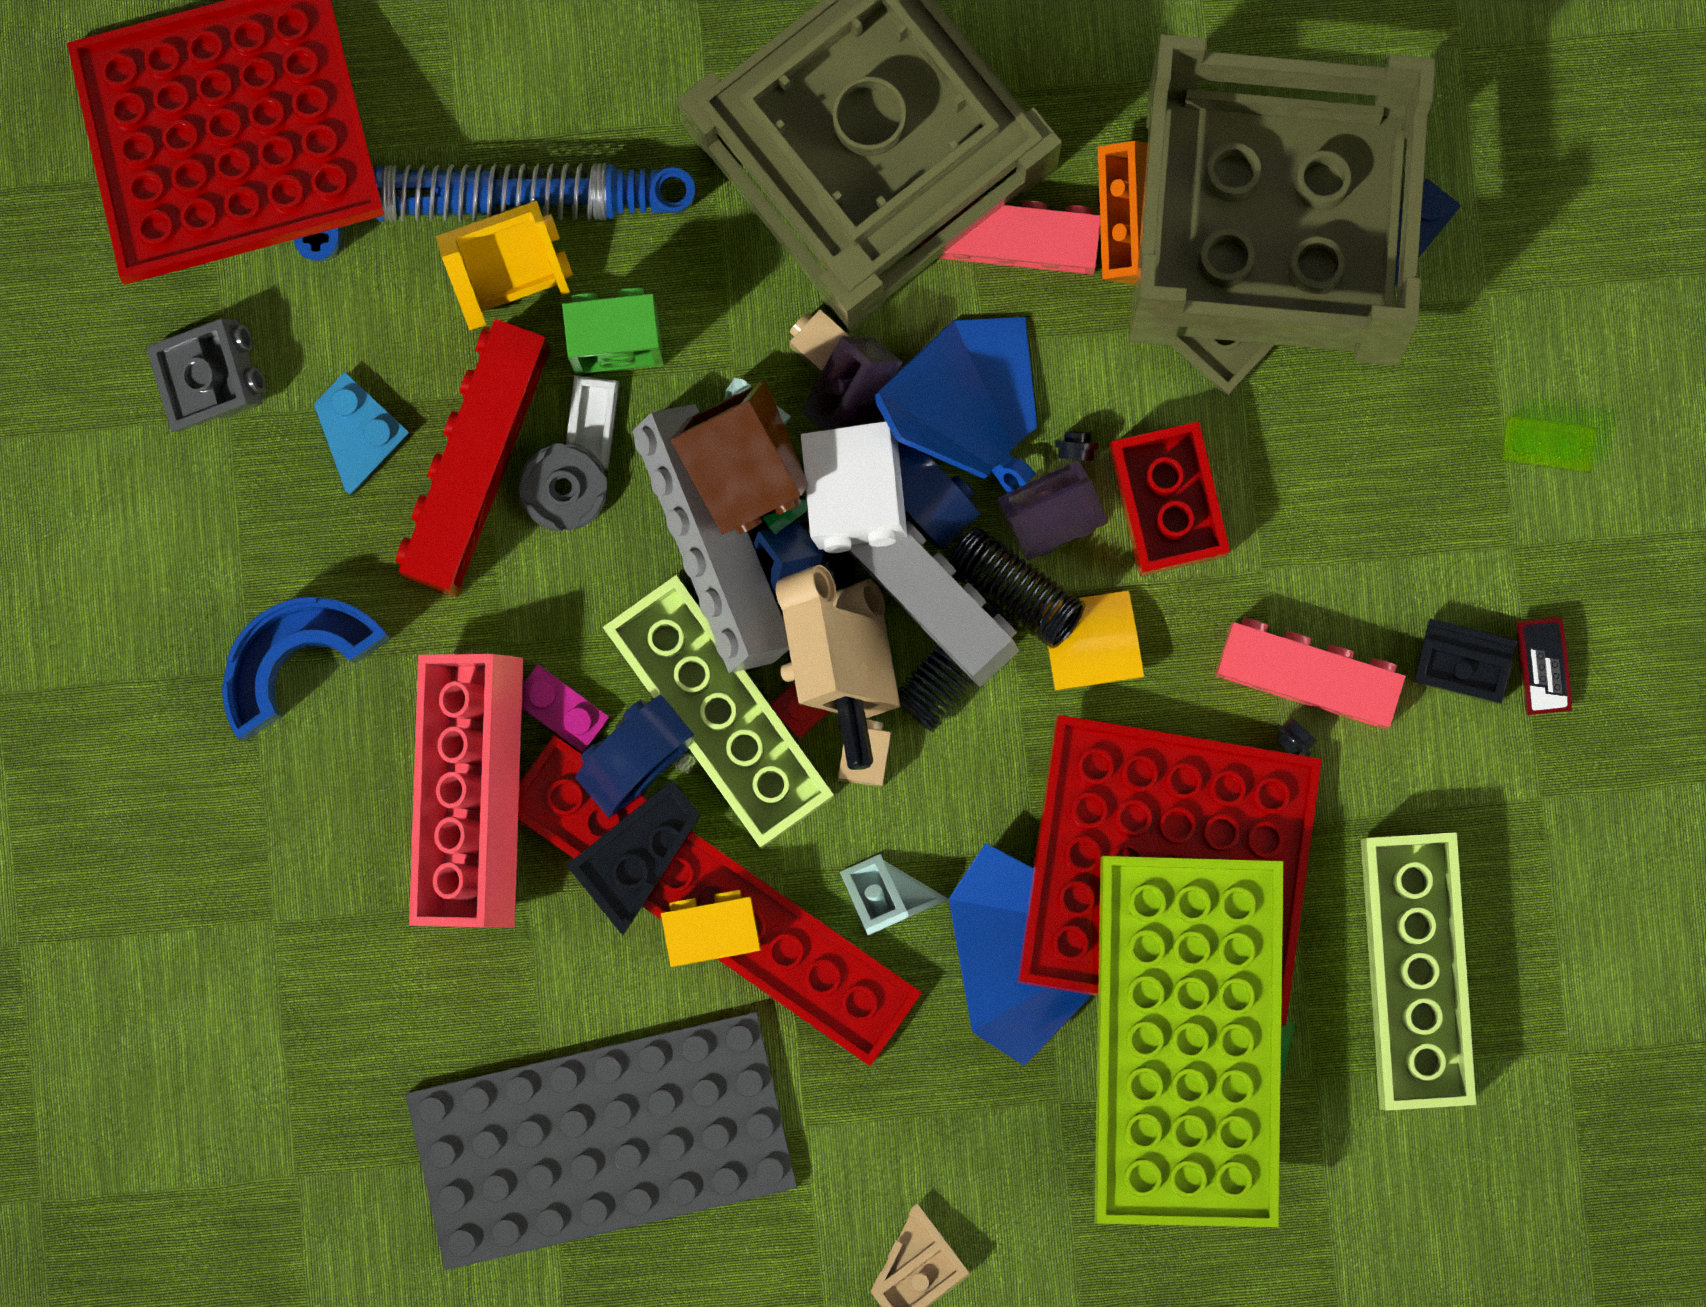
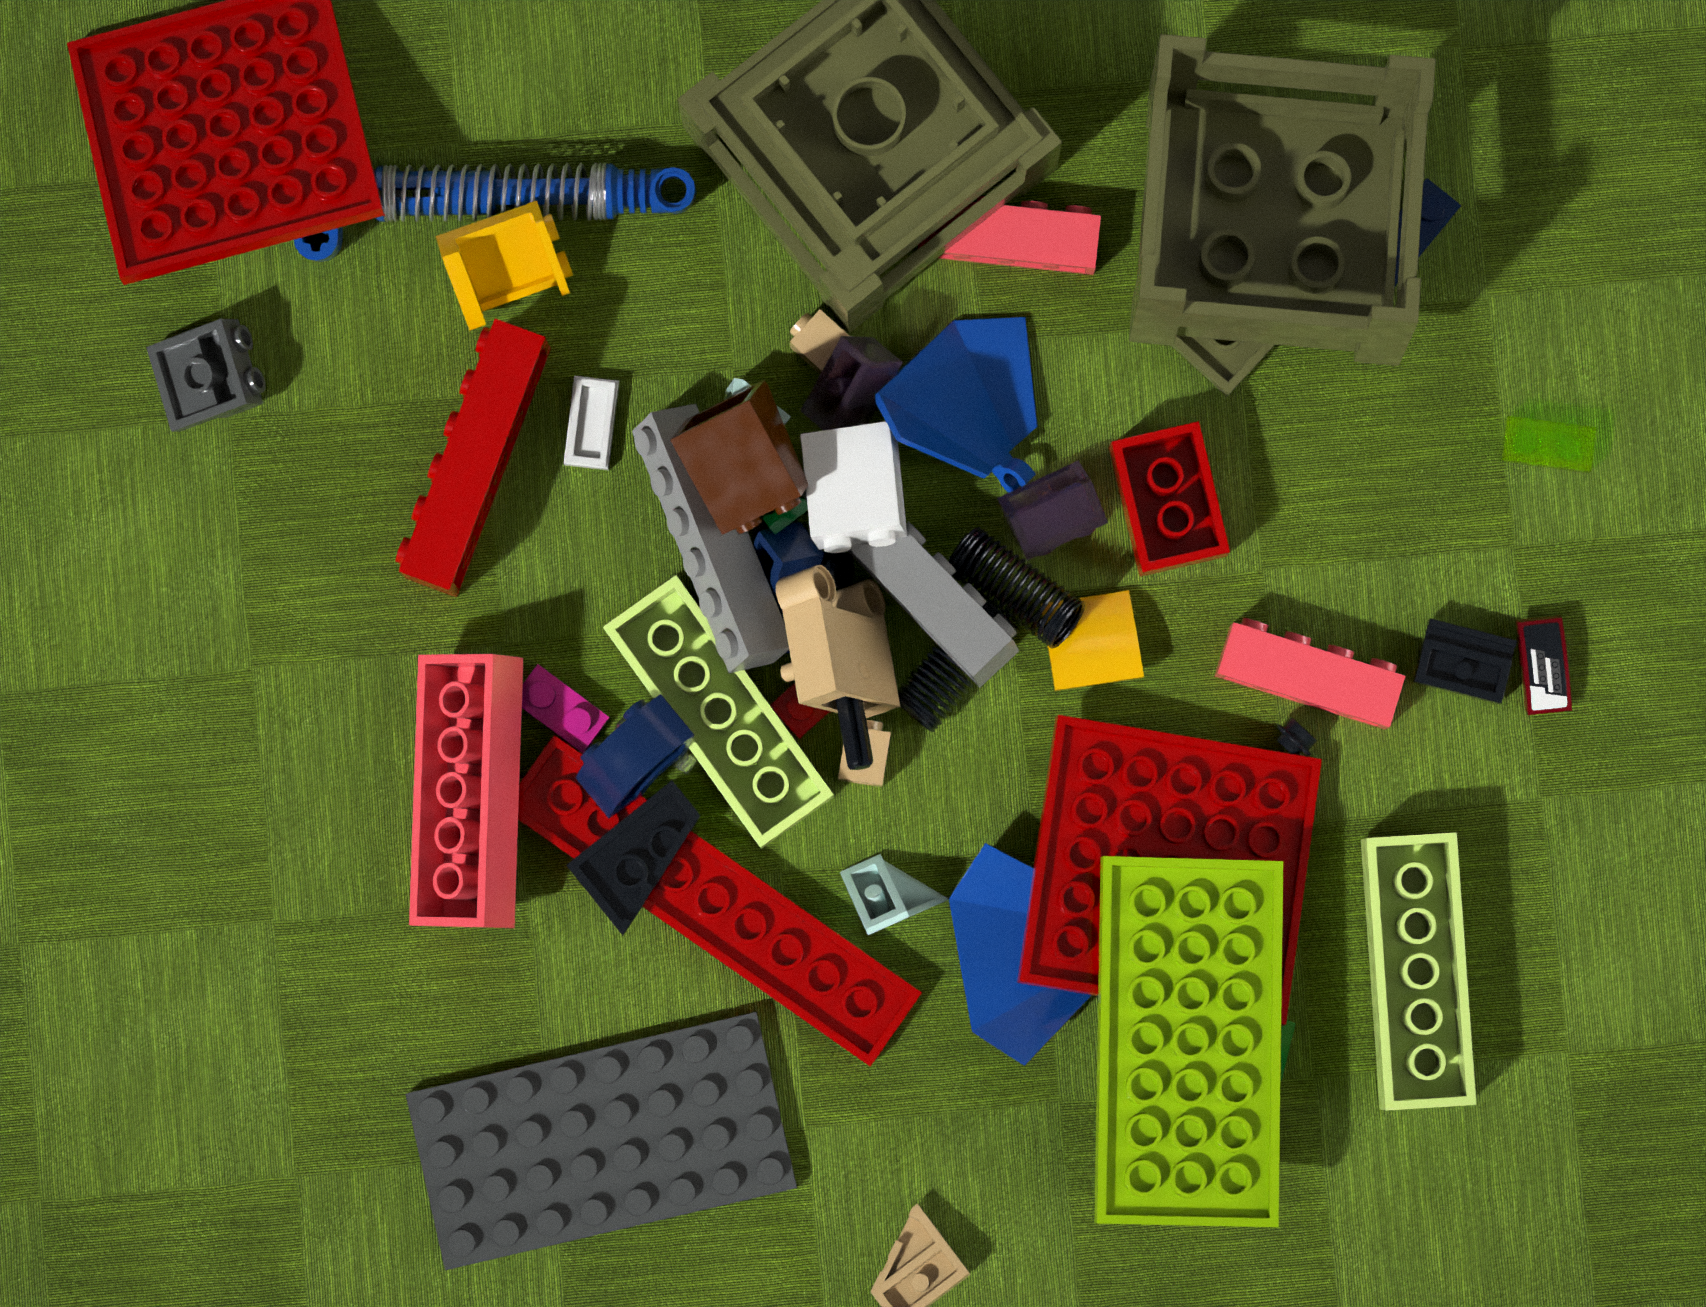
blue brick [222,597,392,742] -> none
dark azure wing [314,372,411,496] -> none
dark grey plate [519,442,608,531] -> none
bright green brick [562,288,664,375] -> none
yellow brick [661,890,761,967] -> none
dark blue brick [898,441,980,550] -> none
black plate [1054,431,1099,461] -> none
orange brick [1098,141,1148,285] -> none

